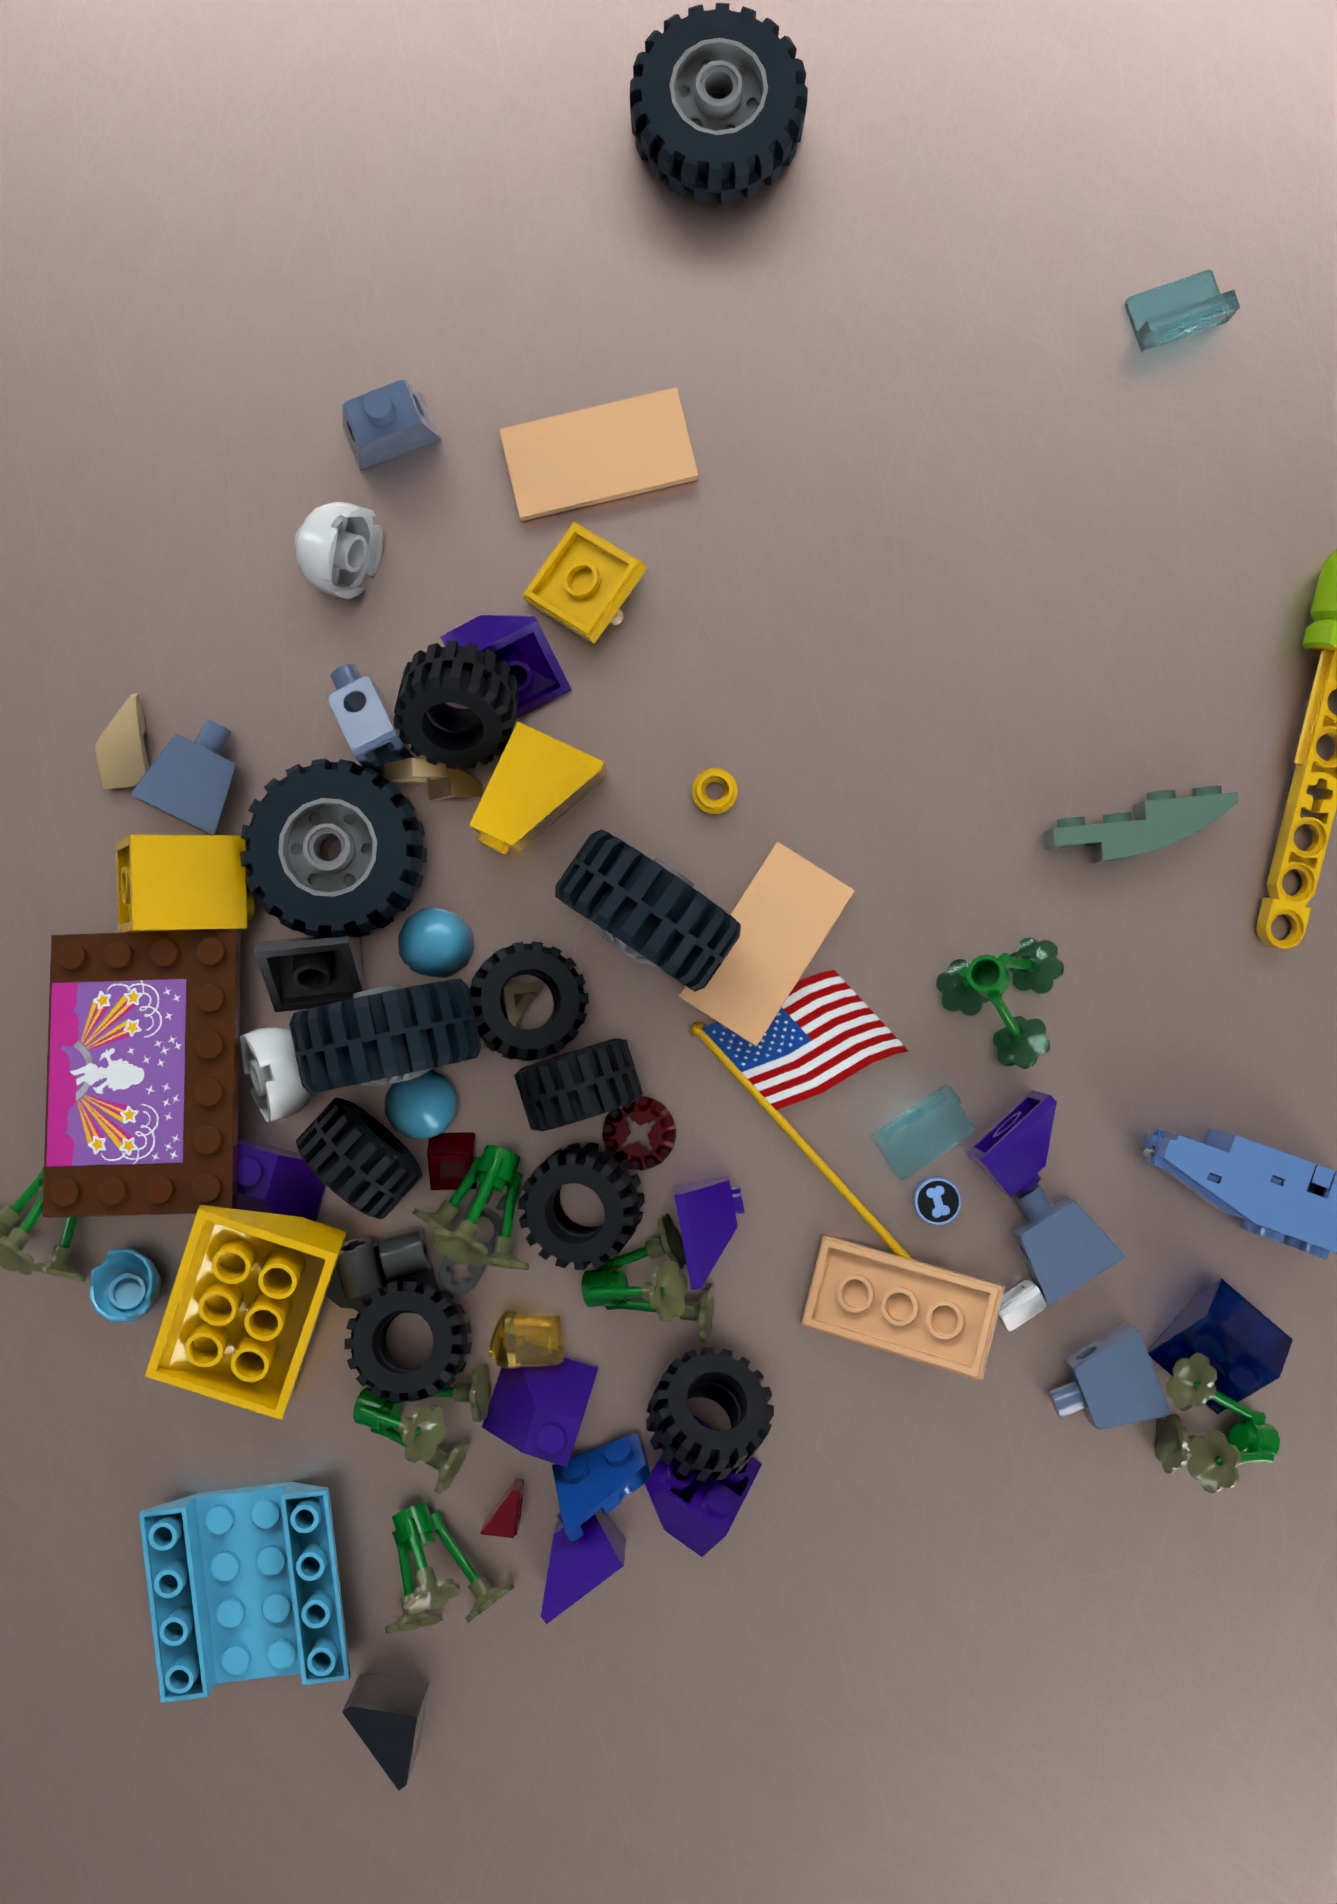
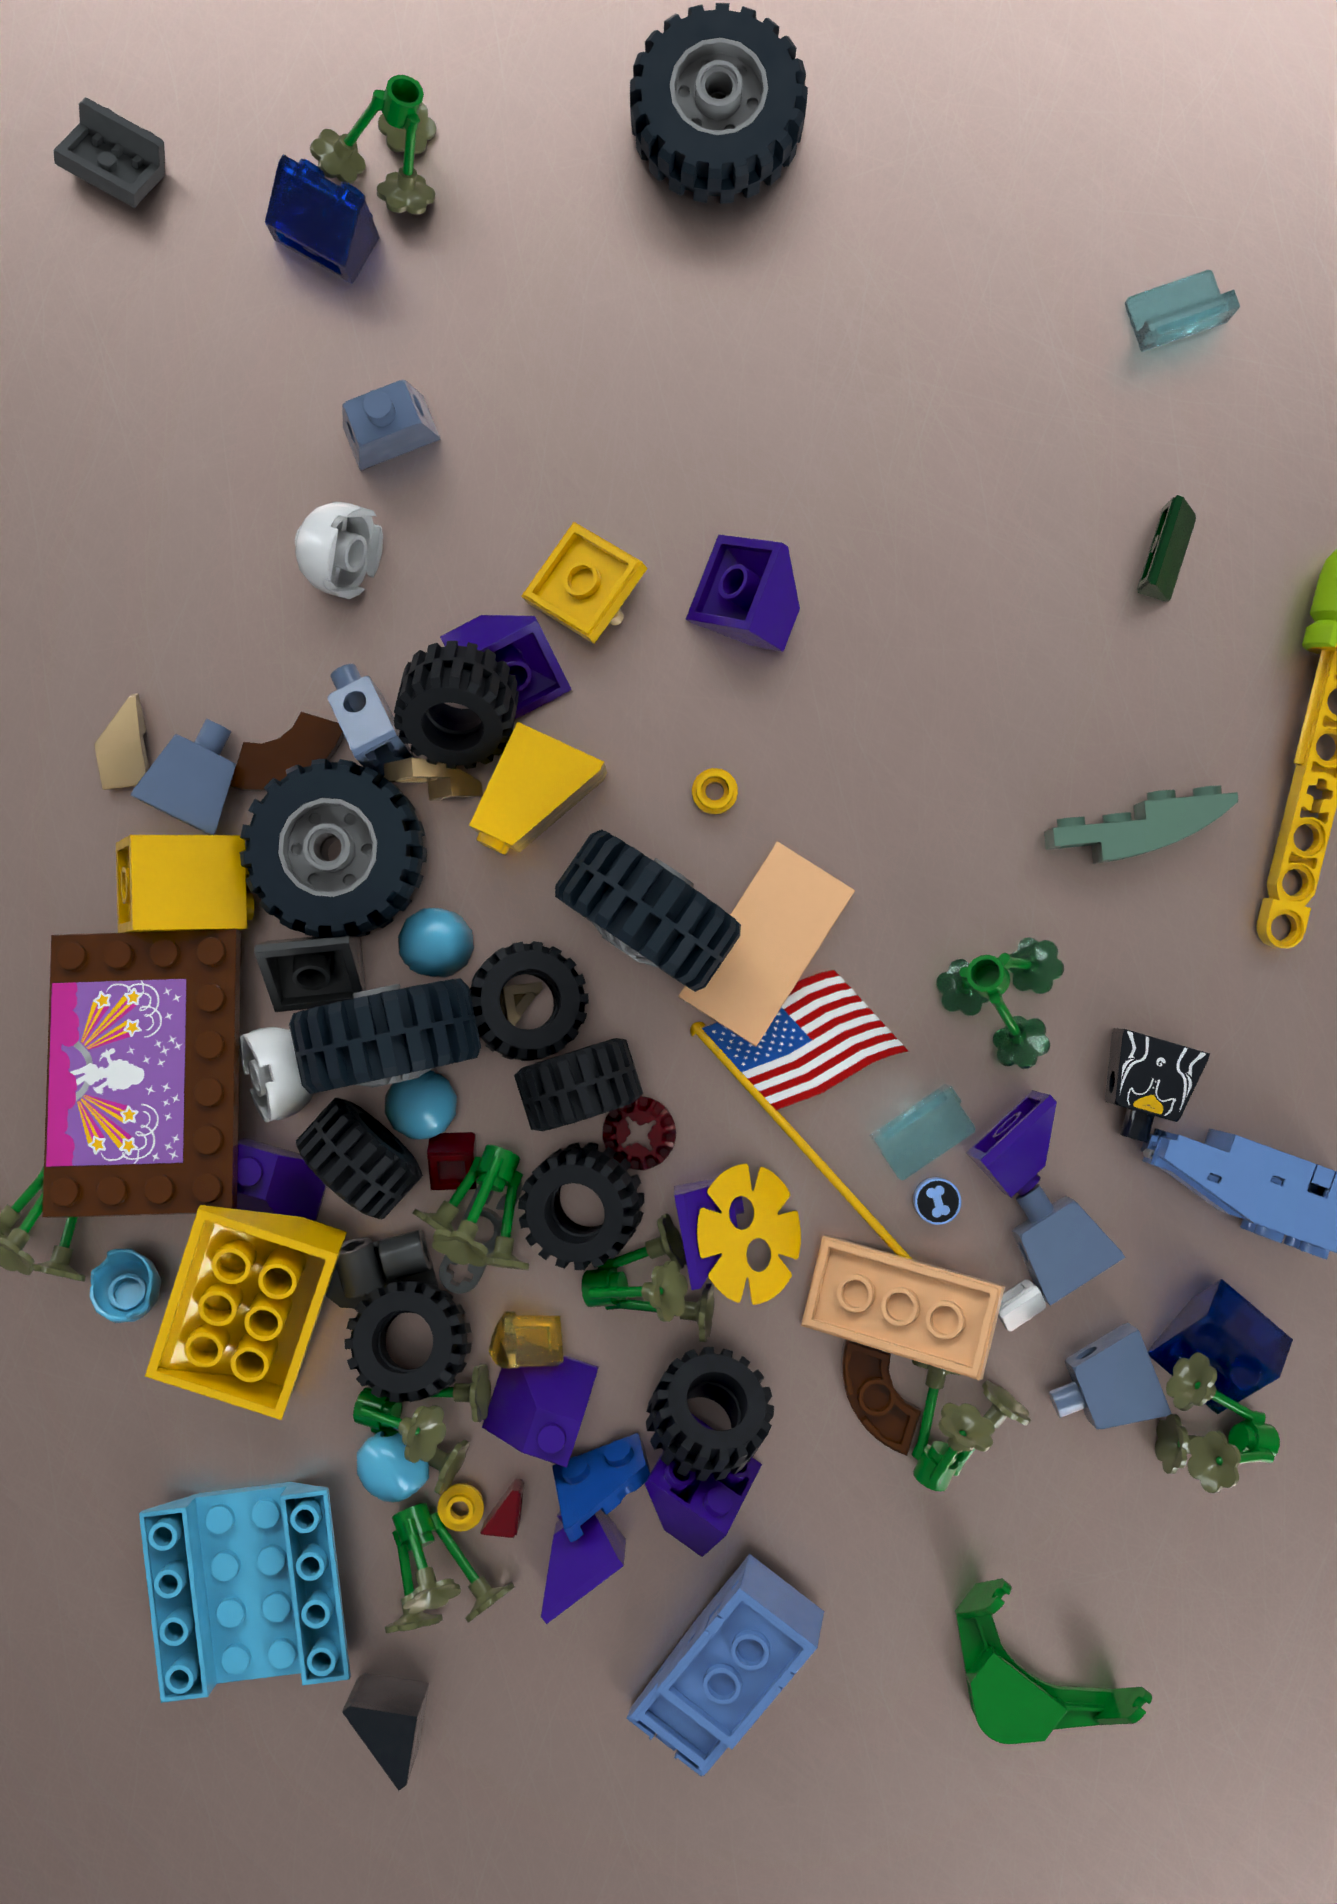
light nougat tile [499,387,698,522] -> none
none -> dark grey bracket [53,97,165,208]
none -> reddish brown tile [230,712,344,791]
none -> clear blue slope [265,154,380,284]
none -> olive plant [310,75,436,215]
none -> medium azure hair [357,1431,429,1502]
none -> yellow plate [437,1483,484,1532]
none -> medium blue piece [626,1554,824,1776]
none -> dark purple slope [686,534,800,652]
none -> yellow piece [697,1164,801,1305]
none -> reddish brown tile [841,1339,921,1456]
none -> plant [911,1360,1031,1492]
none -> green piece [955,1578,1152,1744]
none -> black torso [1105,1028,1210,1143]
none -> dark green slope [1137,495,1196,602]

